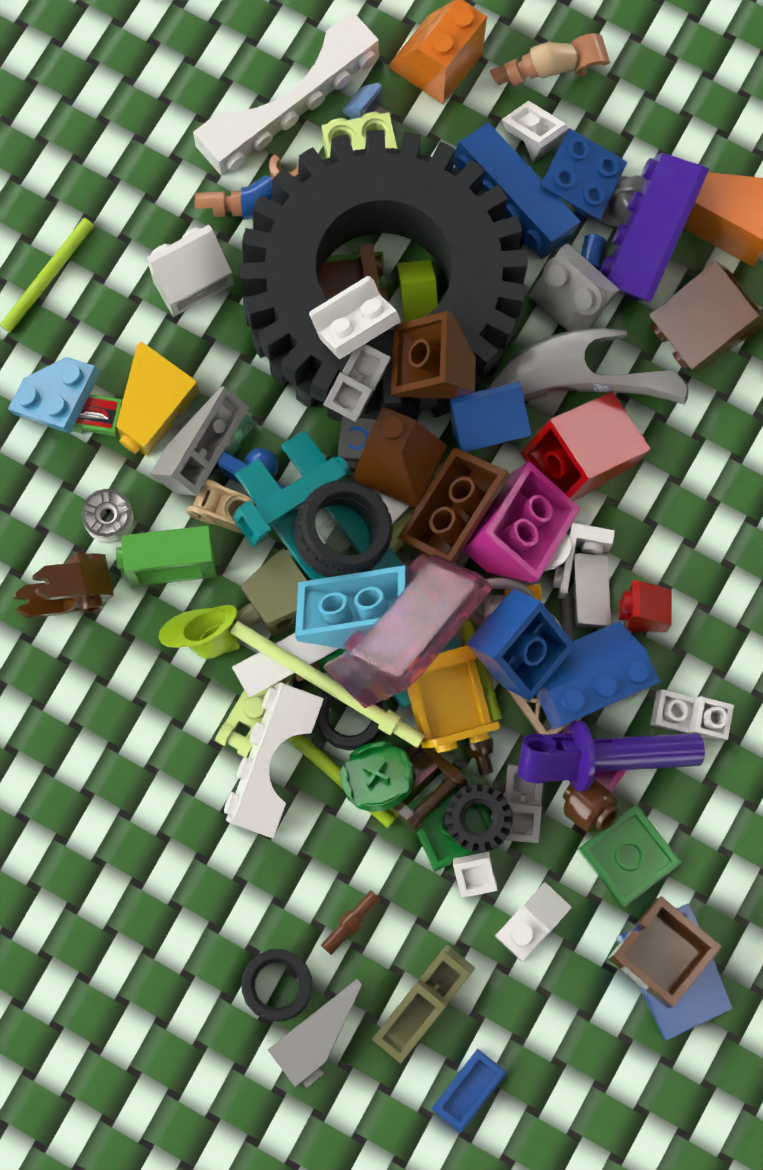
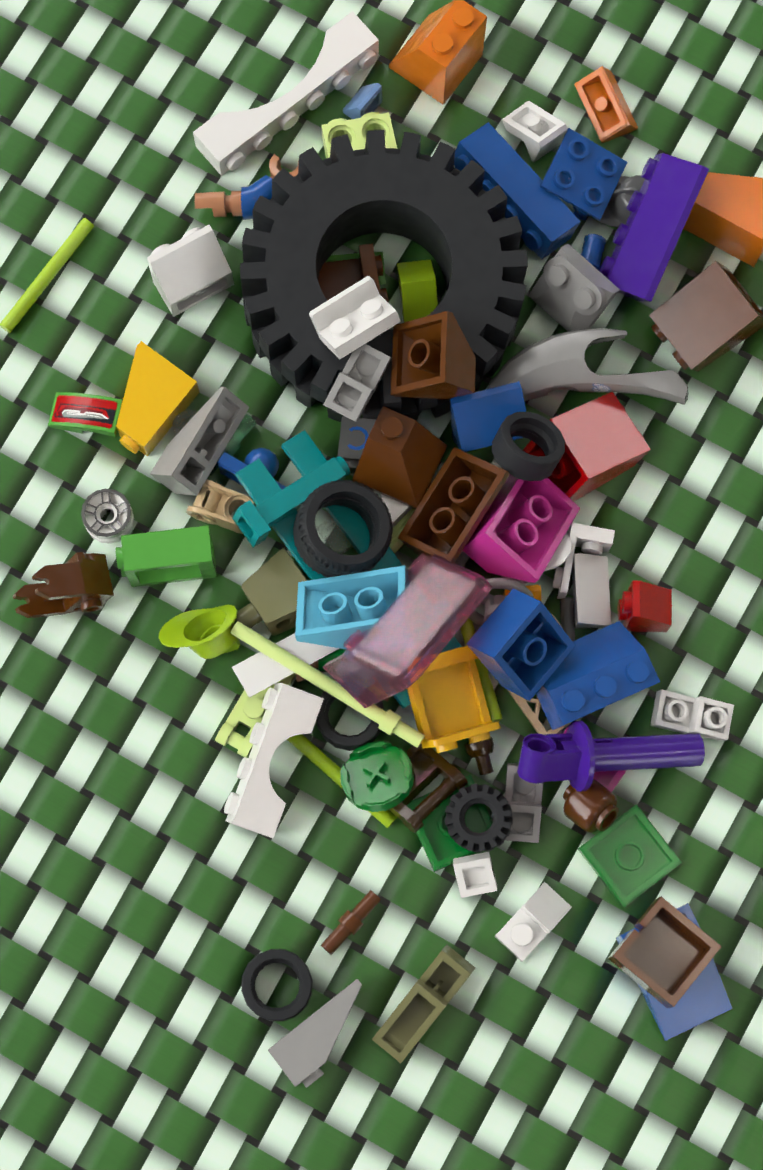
plate [8,357,101,434] -> none
blue tile [431,1048,507,1133] -> none
nougat piece [490,33,610,87] -> none
none -> black tyre [492,412,565,481]
none -> orange slope [574,66,638,143]

